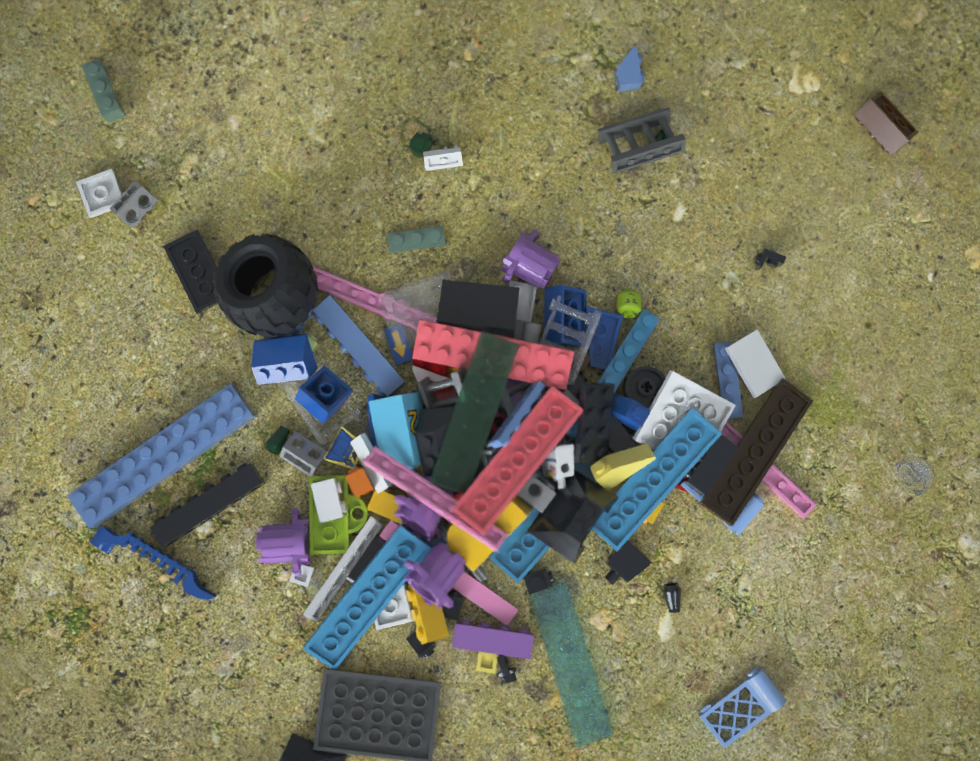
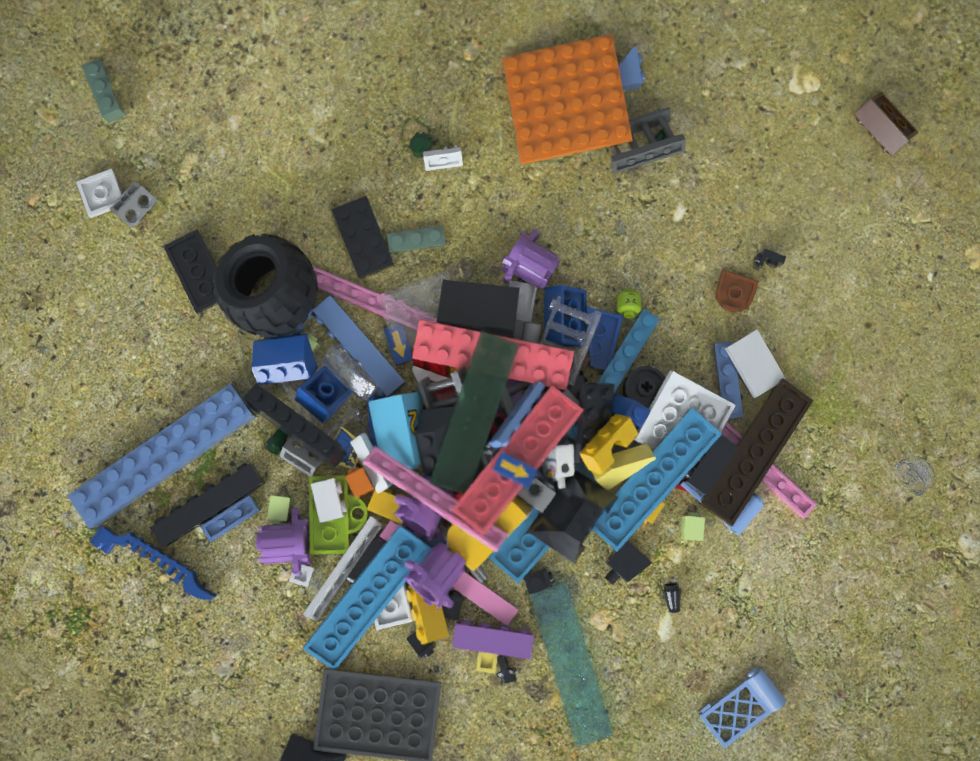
none -> medium blue tile [200,494,261,543]
none -> black brick [243,383,347,469]
none -> yellowish green brick [267,495,293,524]
none -> clear slope [322,346,378,400]
none -> black plate [331,196,394,279]
none -> blue tile [493,452,538,489]
none -> orange plate [502,34,633,165]
none -> yellow arch [580,414,638,474]
none -> yellowish green brick [681,512,705,541]
none -> dark orange tile [715,269,759,313]

